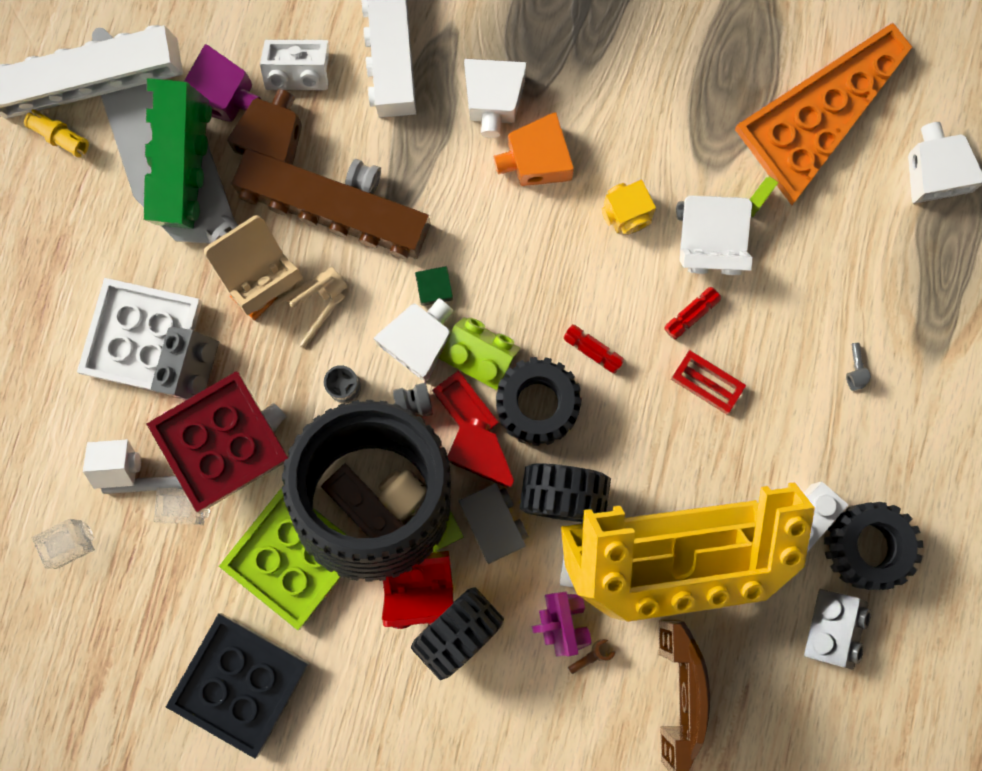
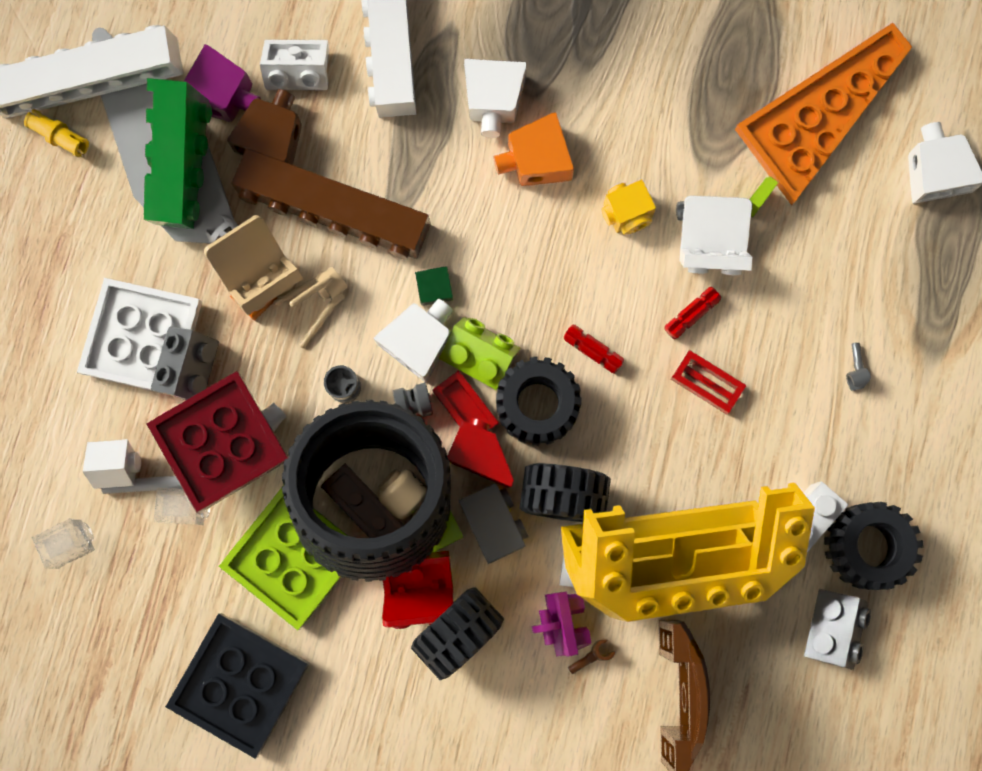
light grey wheel [345,159,381,194] -> none

